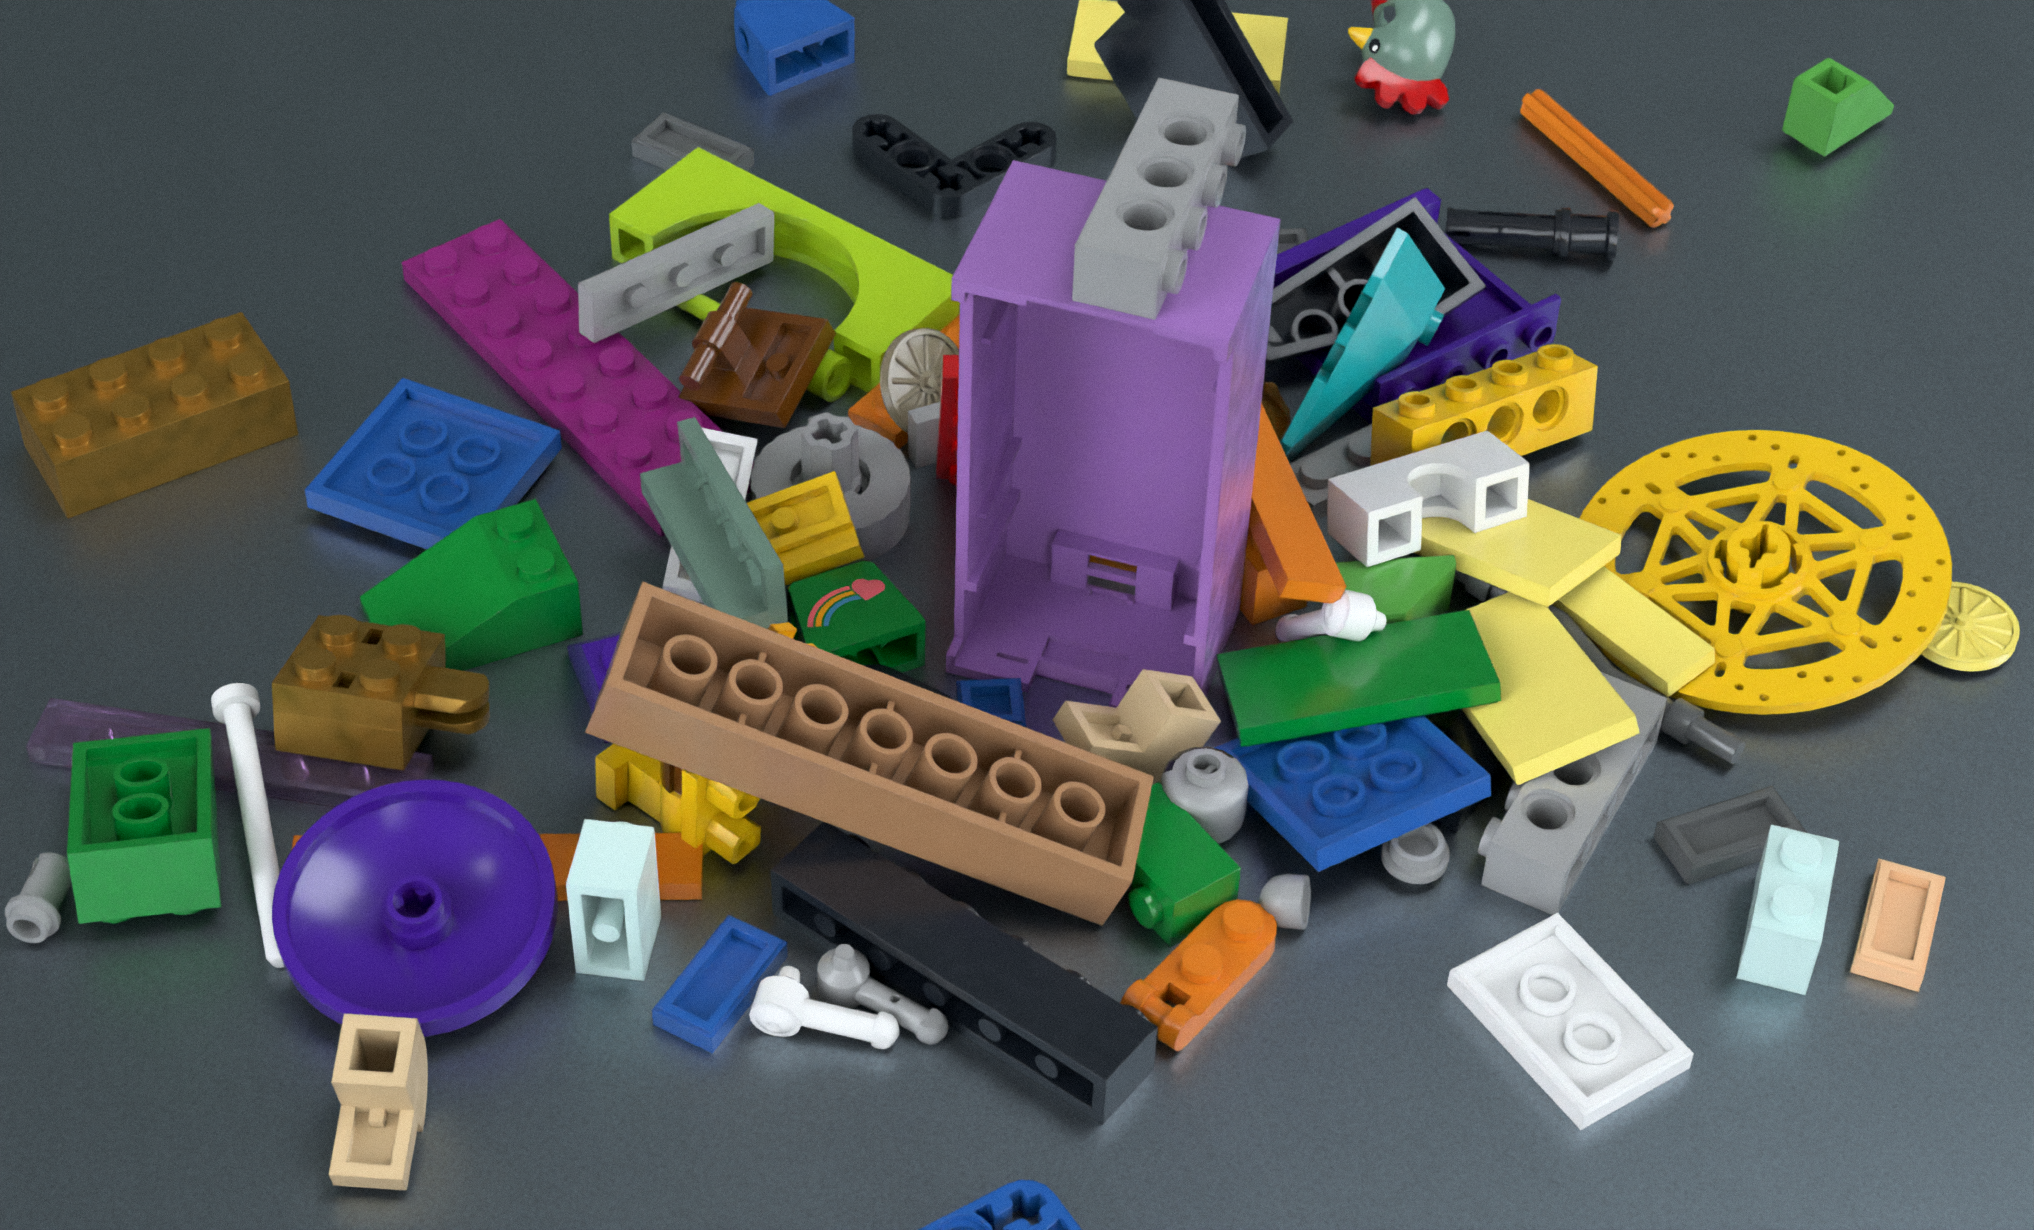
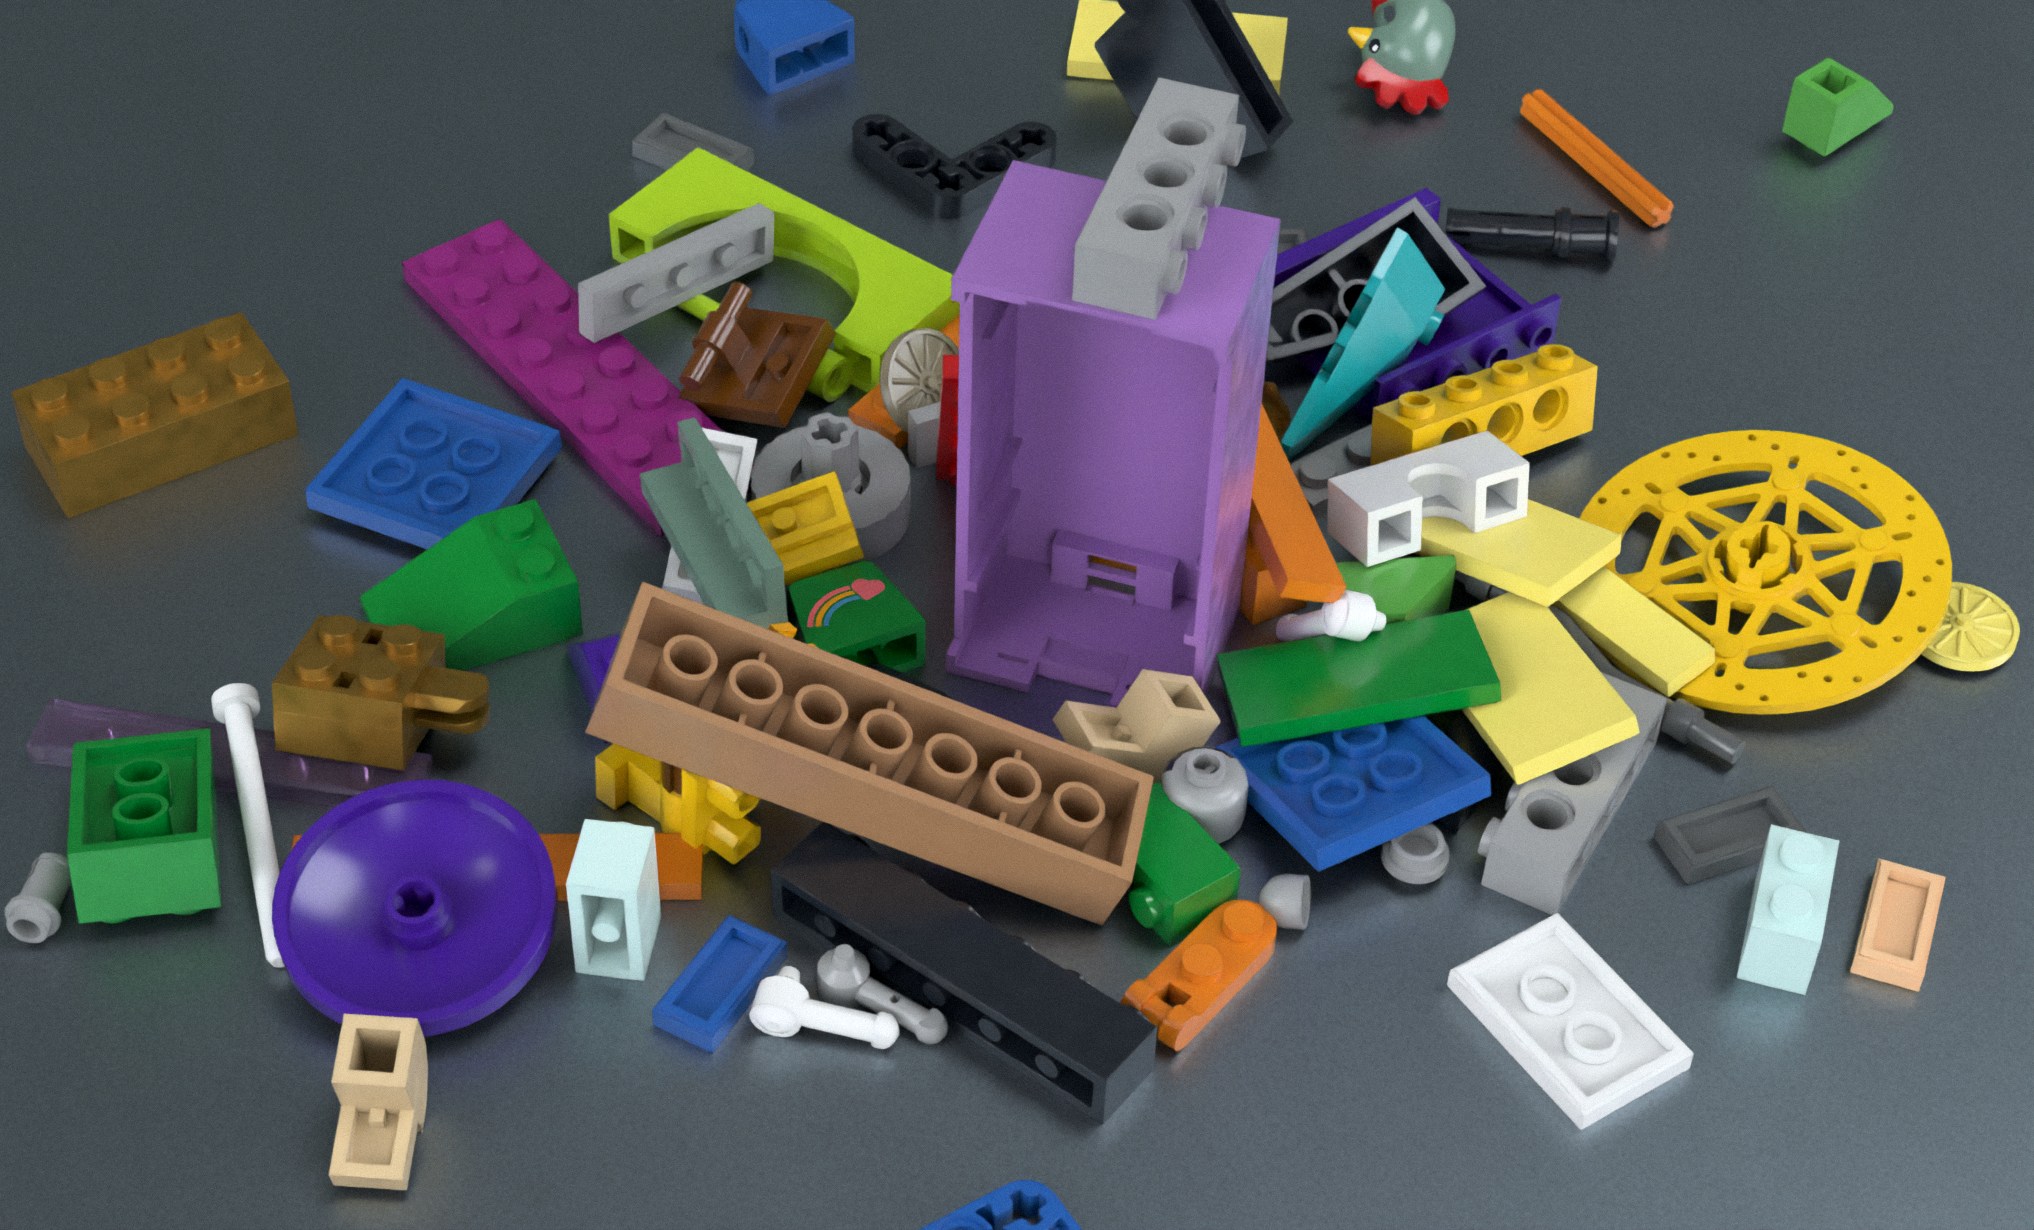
blue tile [956,678,1026,727] -> none

